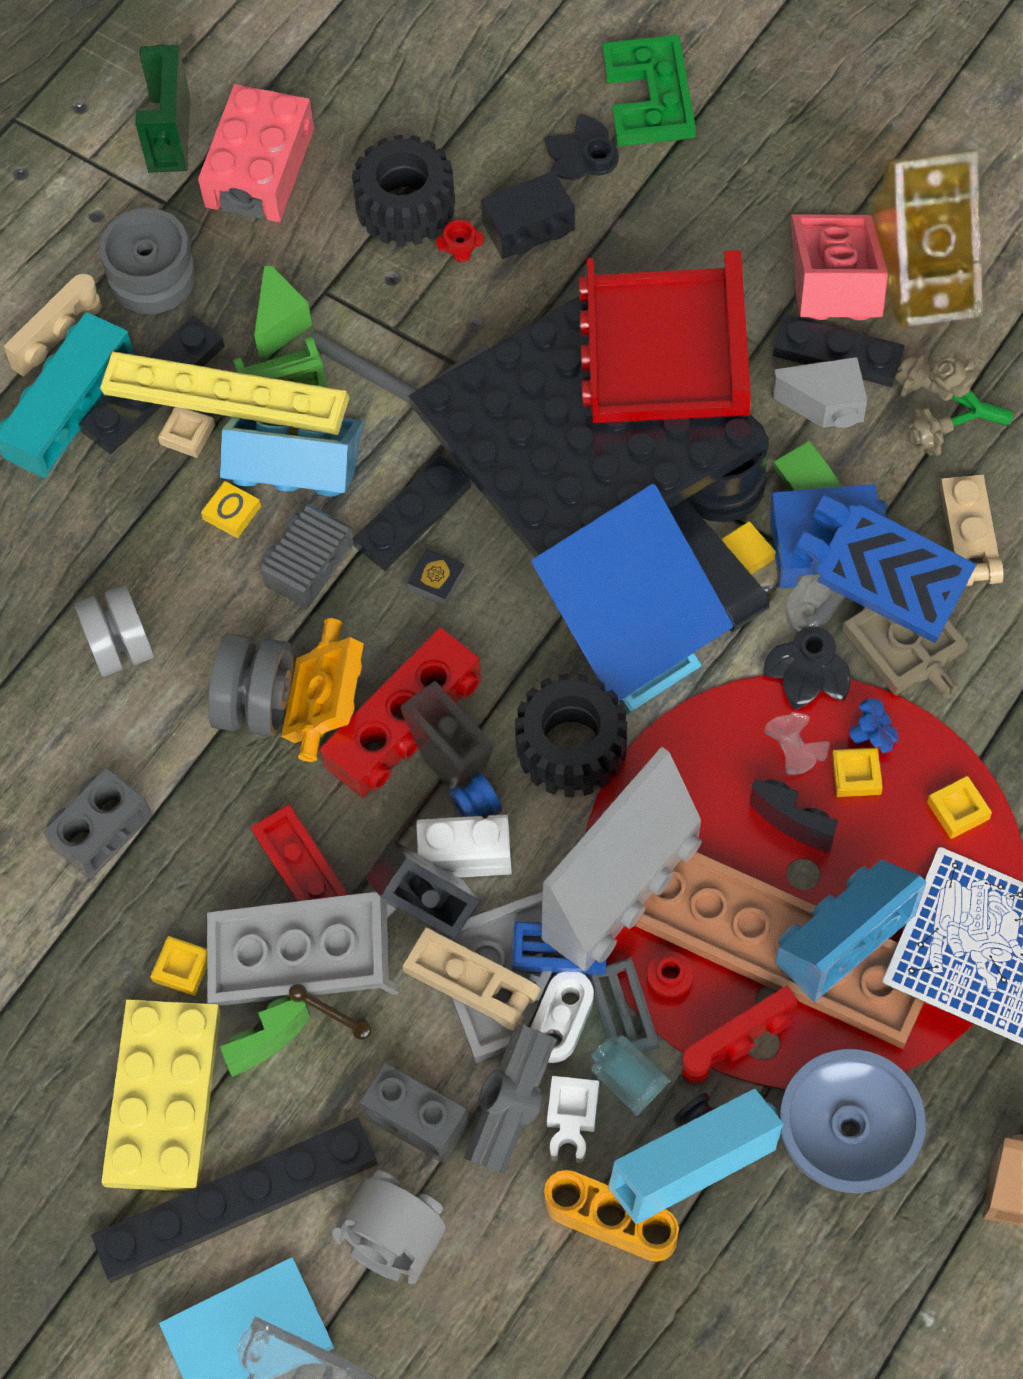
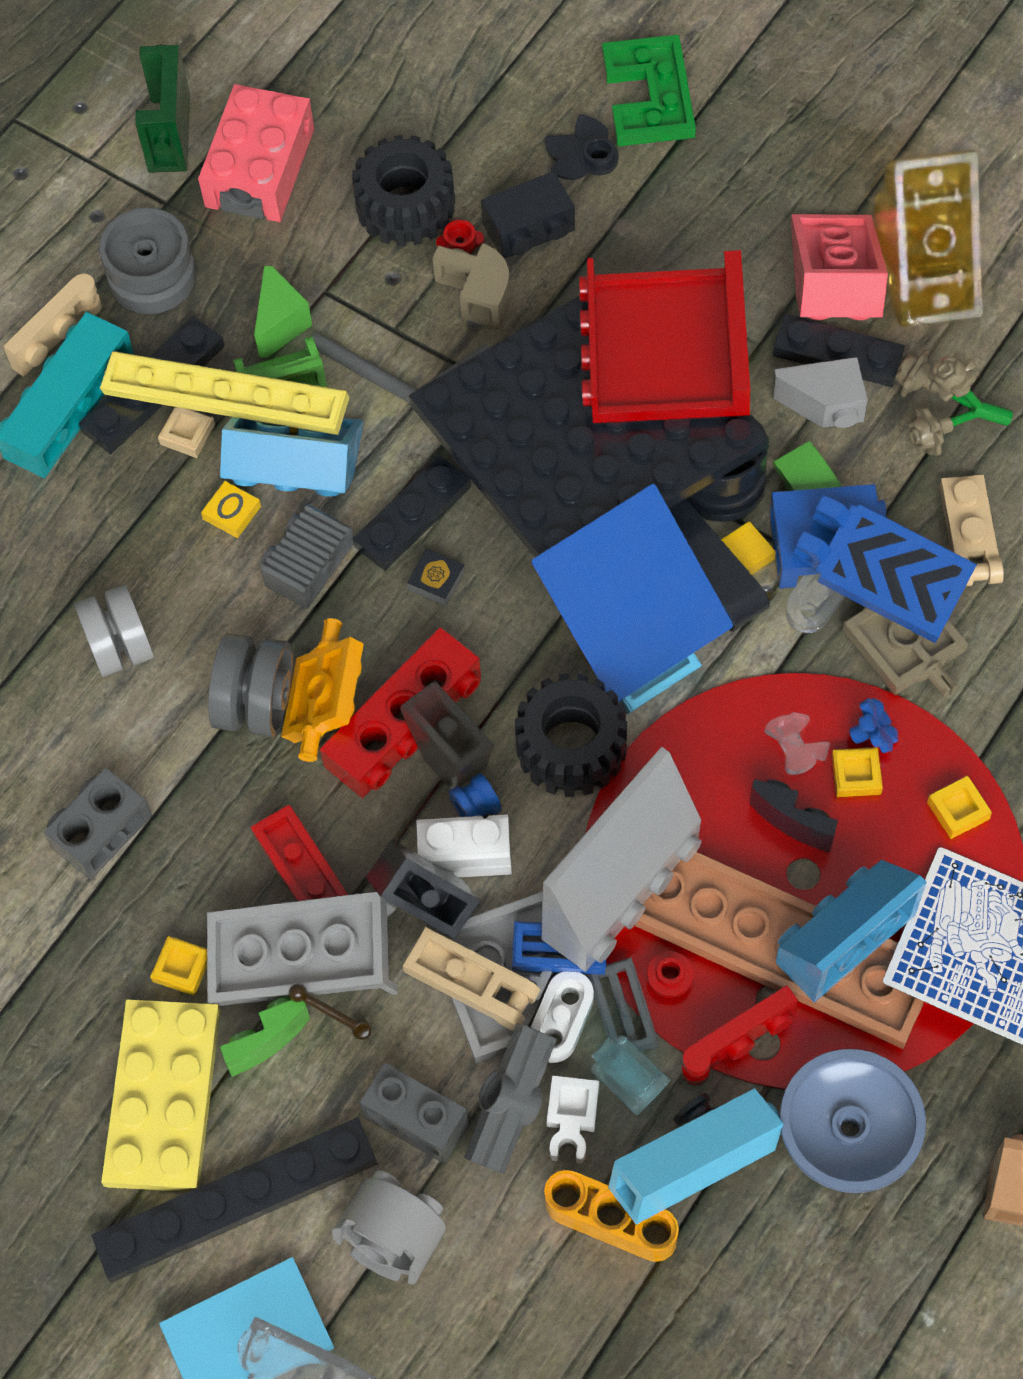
black plate [763,626,850,710] -> none
none -> dark tan brick [433,243,510,329]

